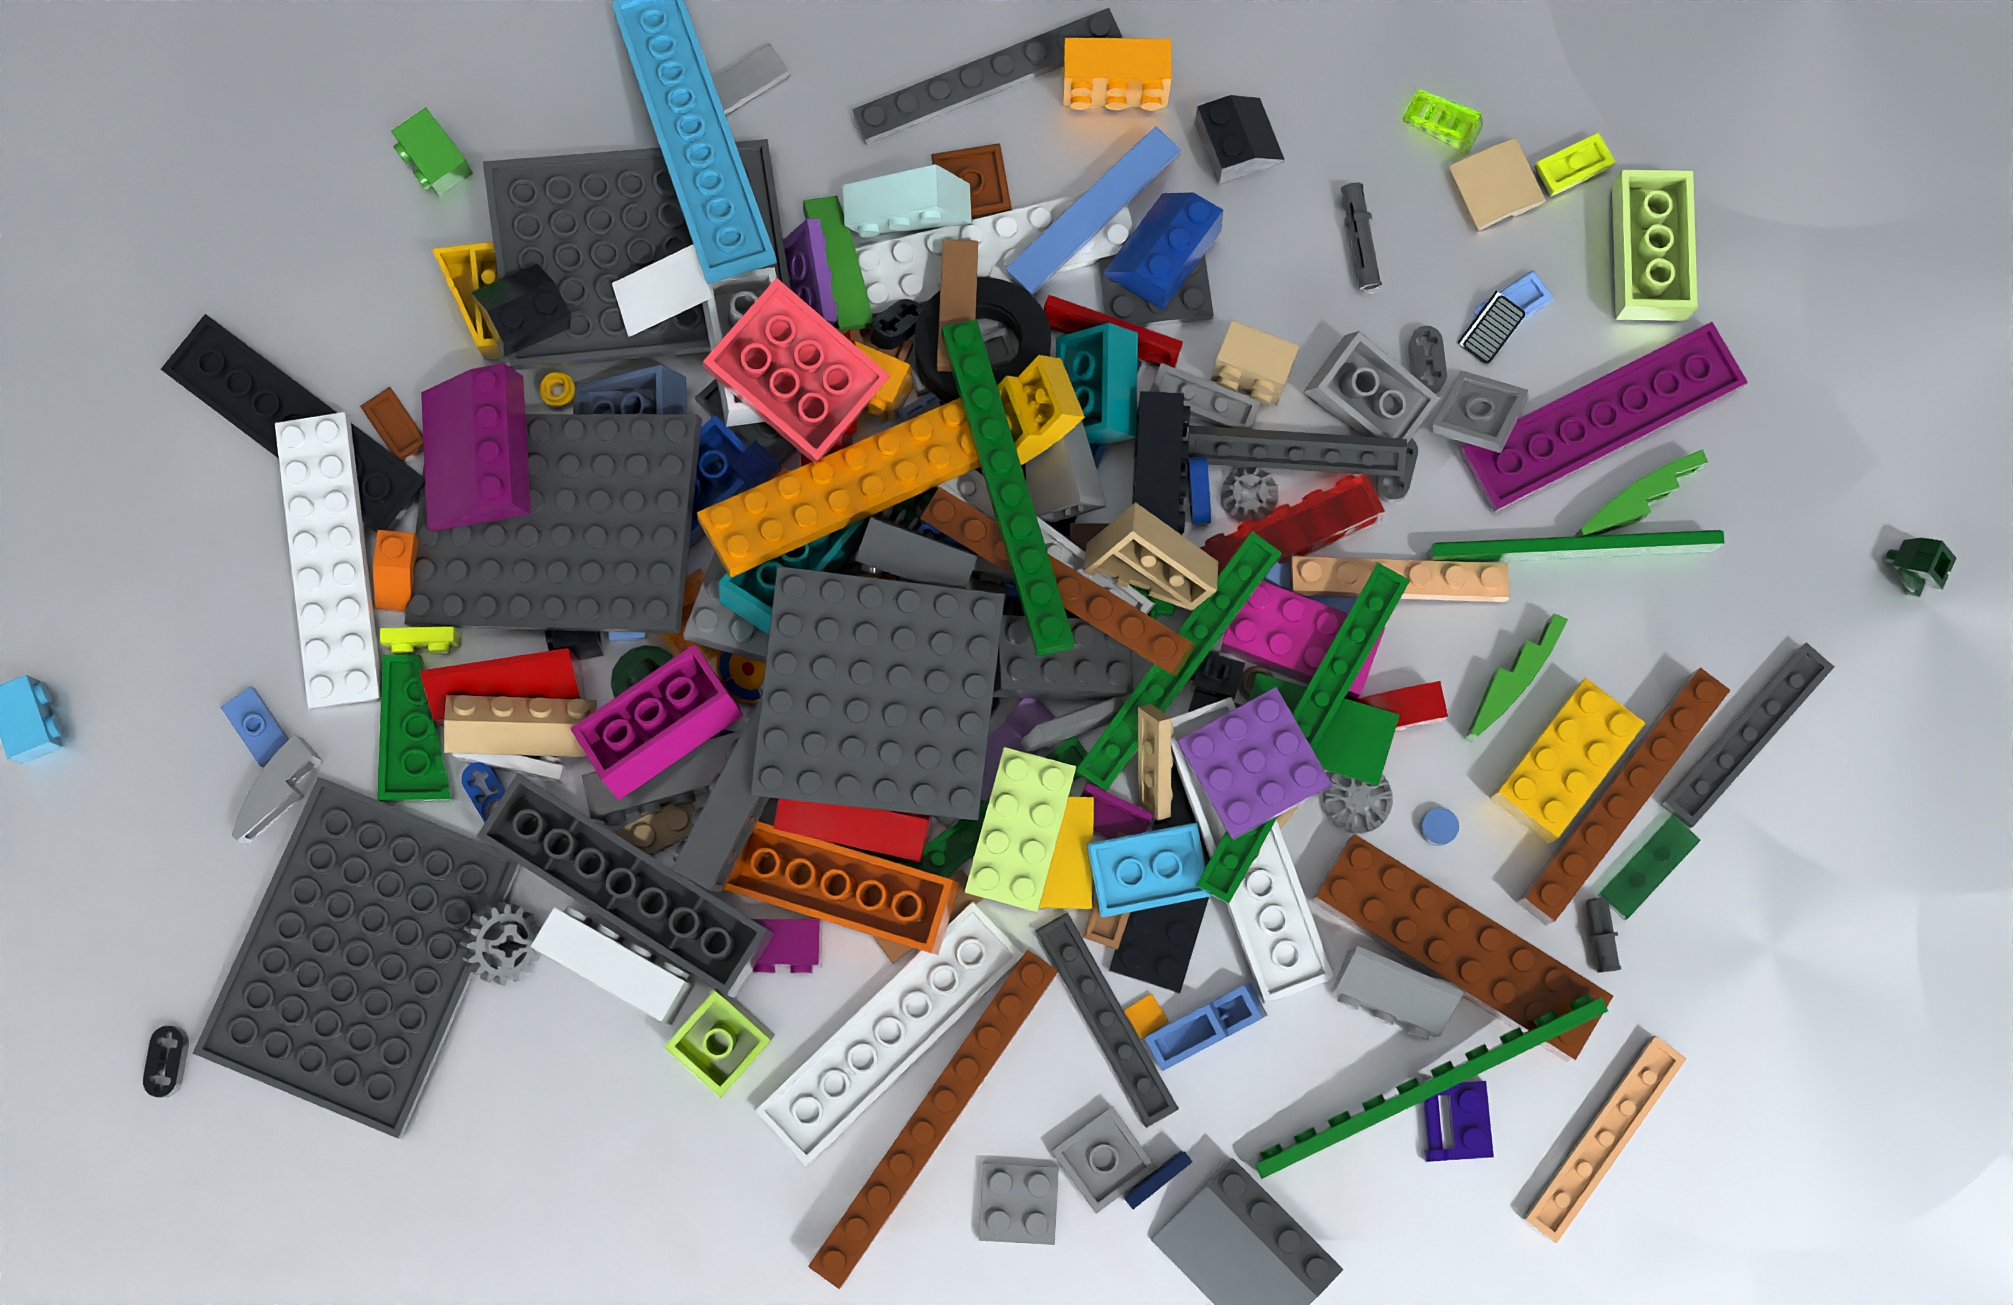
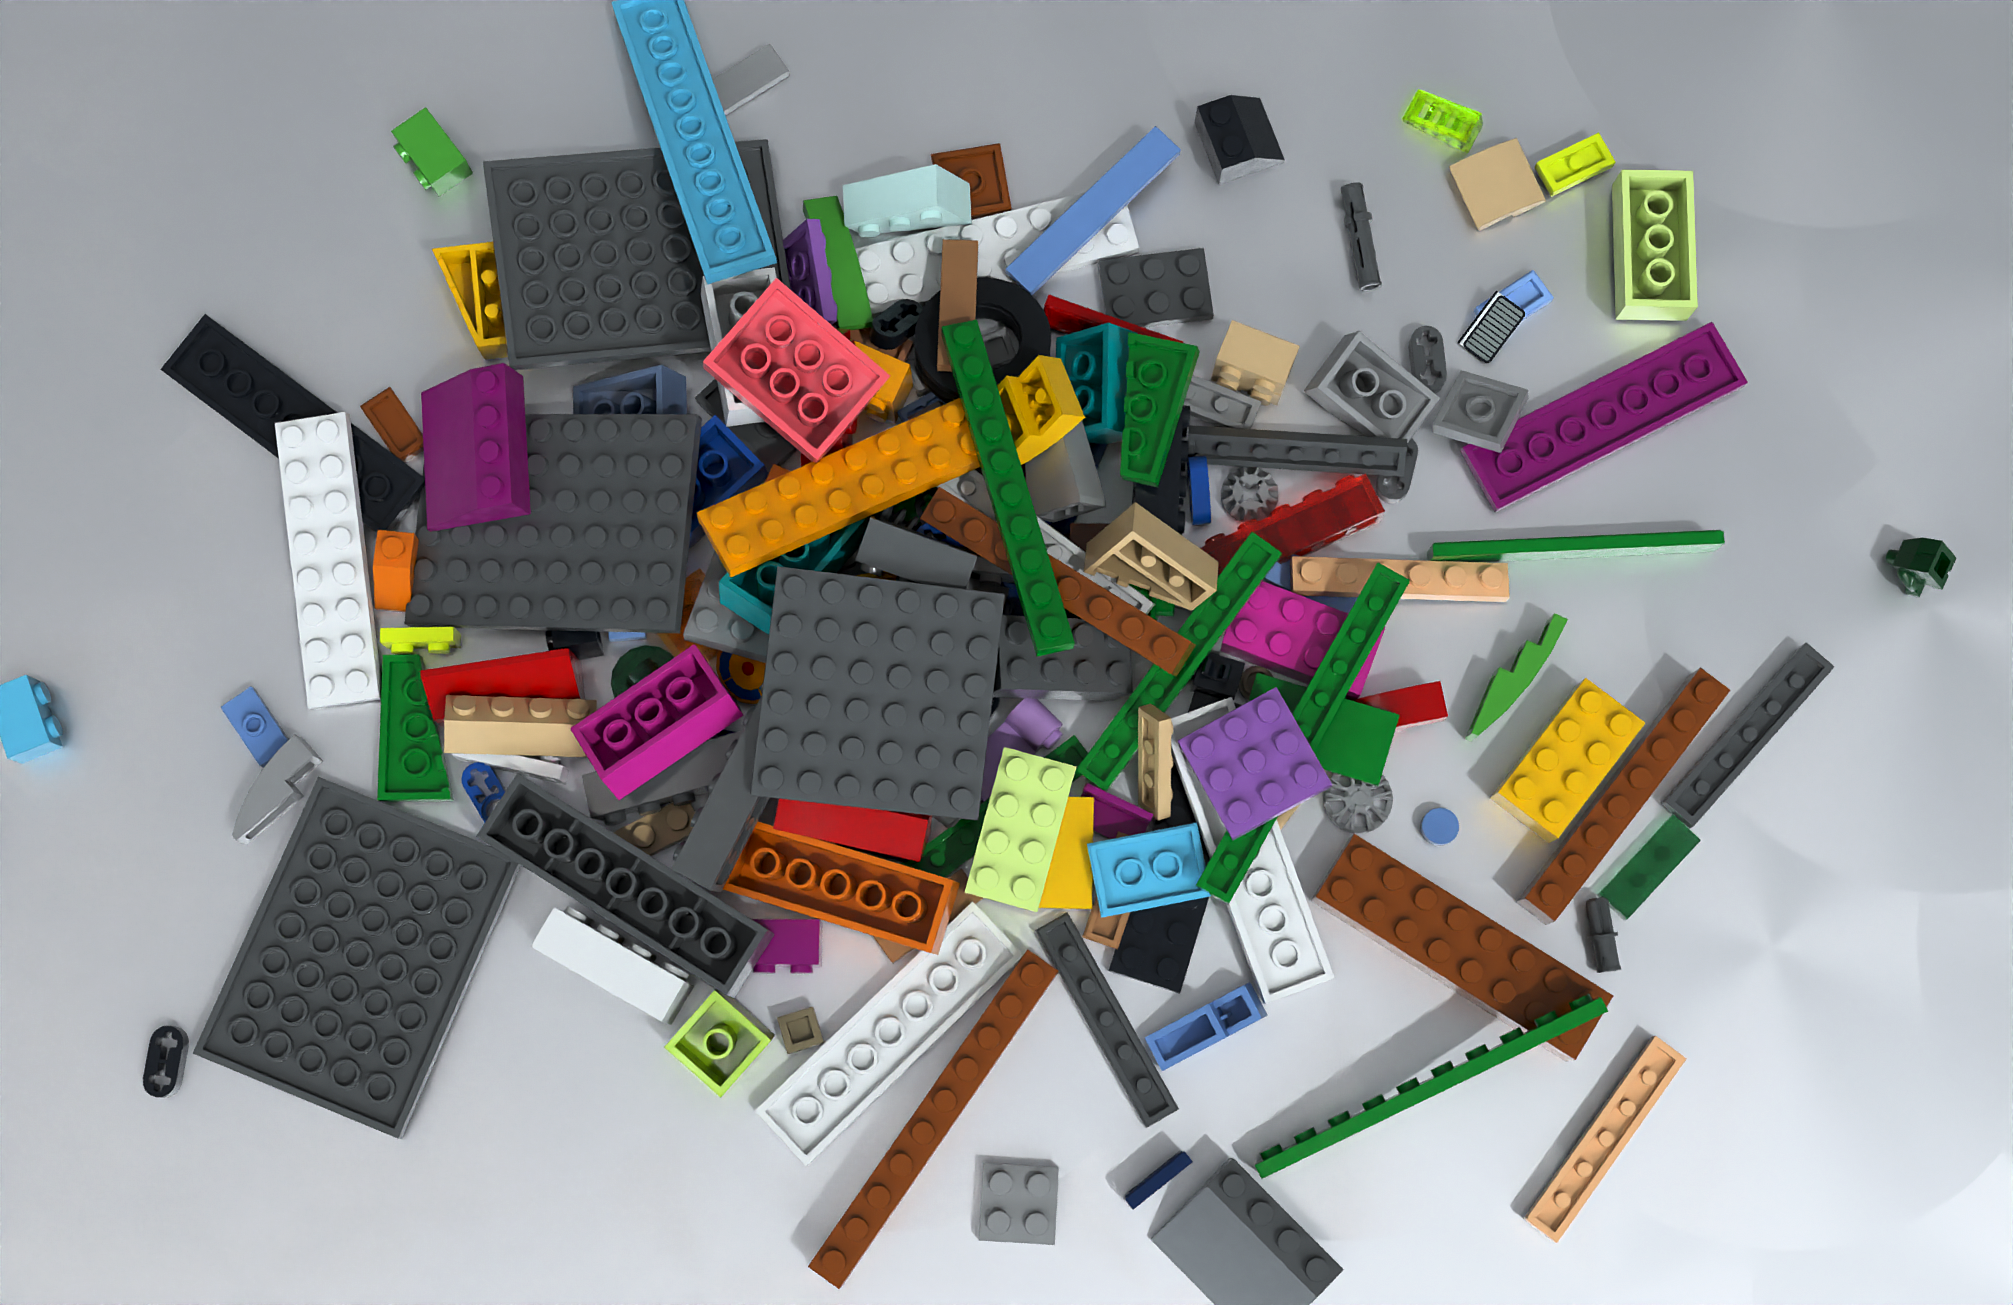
light grey gear [460,902,541,985] -> none
black slope [471,264,571,357] -> none
yellow plate [539,372,576,408] -> none
white sticker [612,244,713,337] -> none
clear blue plate [729,440,782,489] -> none
dark grey plate [852,8,1123,145] -> none
light grey tile [1020,696,1125,753] -> none
light grey plate [1051,1106,1157,1213] -> none
light orange brick [1063,38,1172,111] -> none
blue slope [1104,192,1224,310] -> none
light orange piece [1124,994,1169,1039] -> none
light grey slope [1331,946,1464,1040] -> none
dark purple plate [1424,1081,1494,1162] -> none
bright green slope [1574,449,1708,536] -> none
none -> dark tan plate [777,1007,824,1054]
none -> green wing [1120,332,1200,487]

